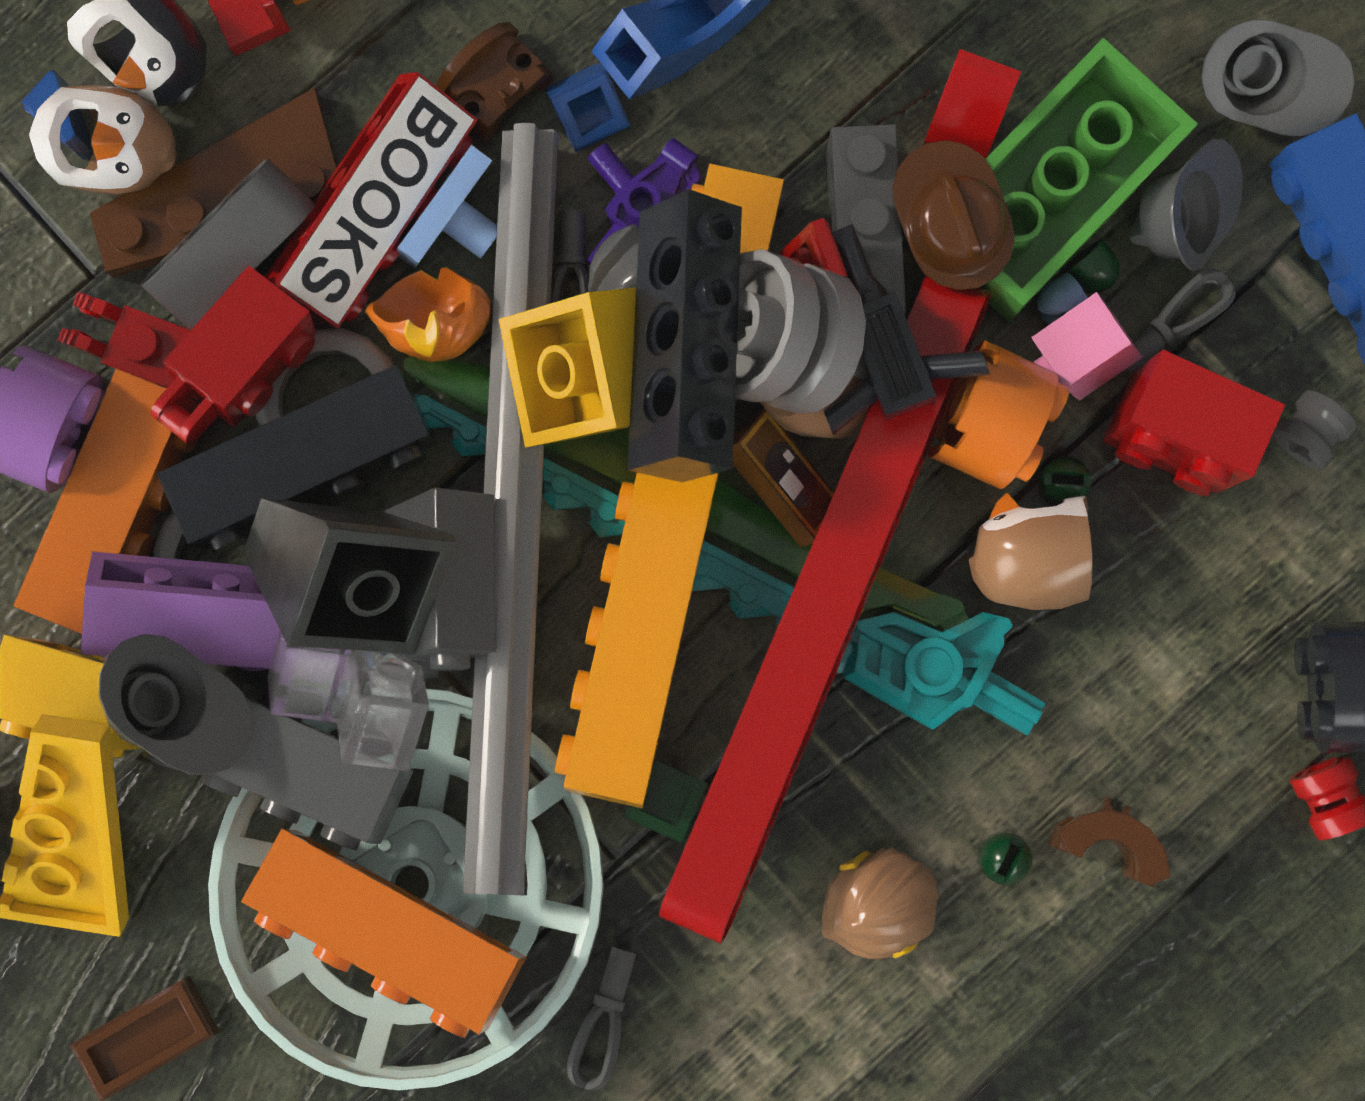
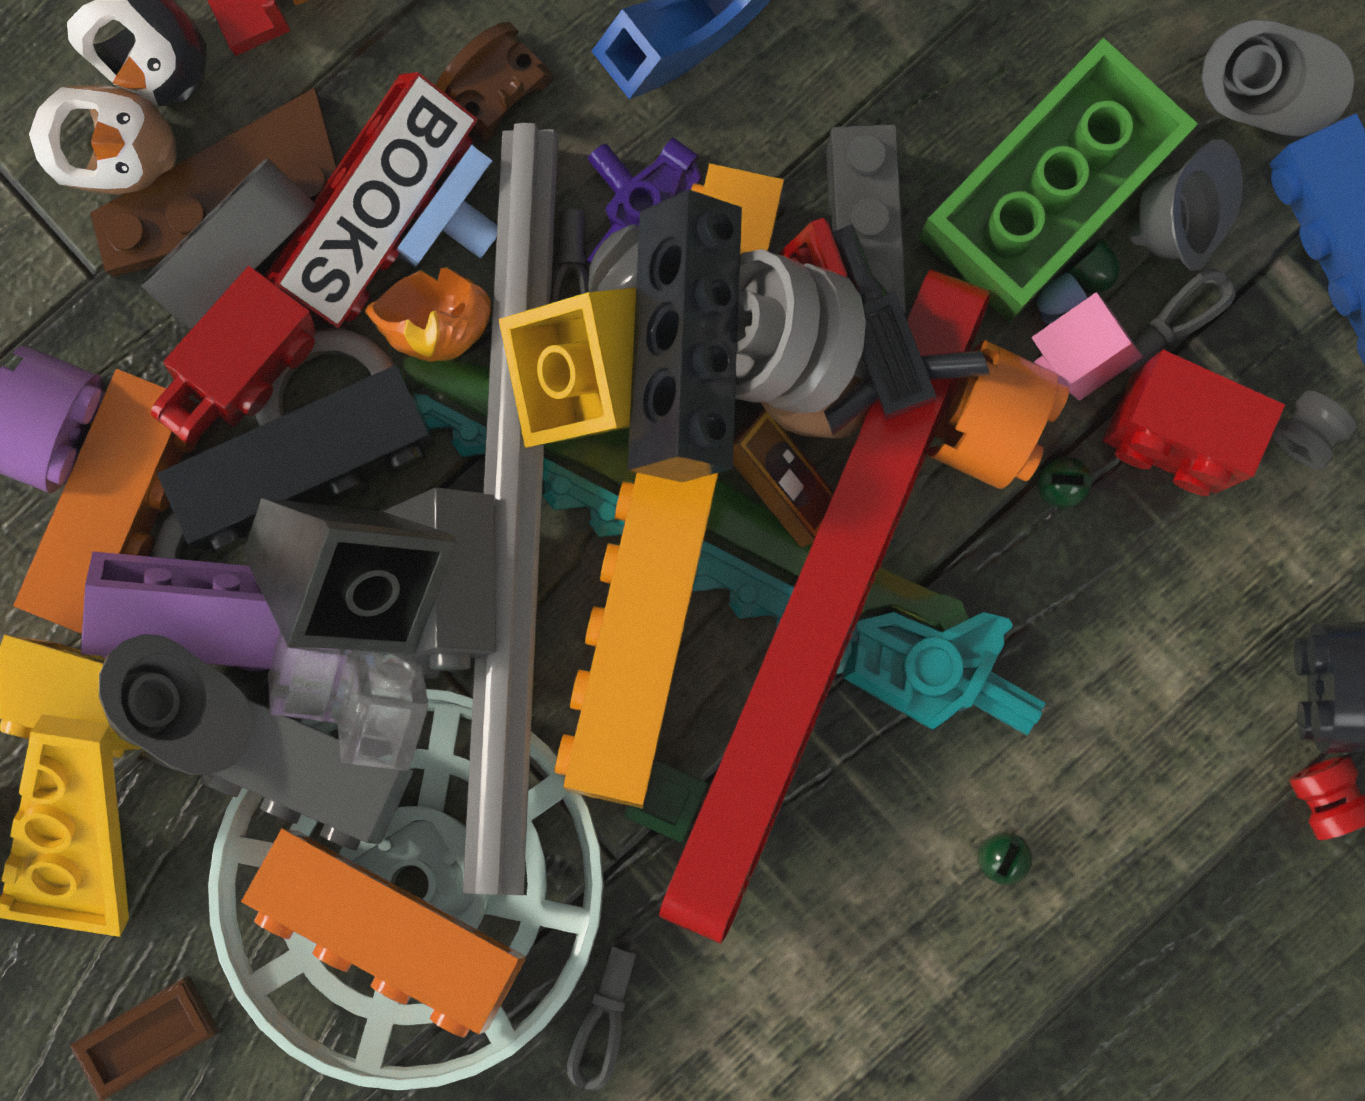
blue slope [21,70,93,160] -> none
red hinge [57,292,201,403] -> none
blue slope [544,63,631,152] -> none
medium nougat hair [822,847,939,959] -> none
reddish brown piece [892,140,1015,290] -> none
red slope [923,49,1021,159] -> none
medium nougat piece [969,493,1092,610] -> none
reddish brown piece [1048,797,1170,888] -> none

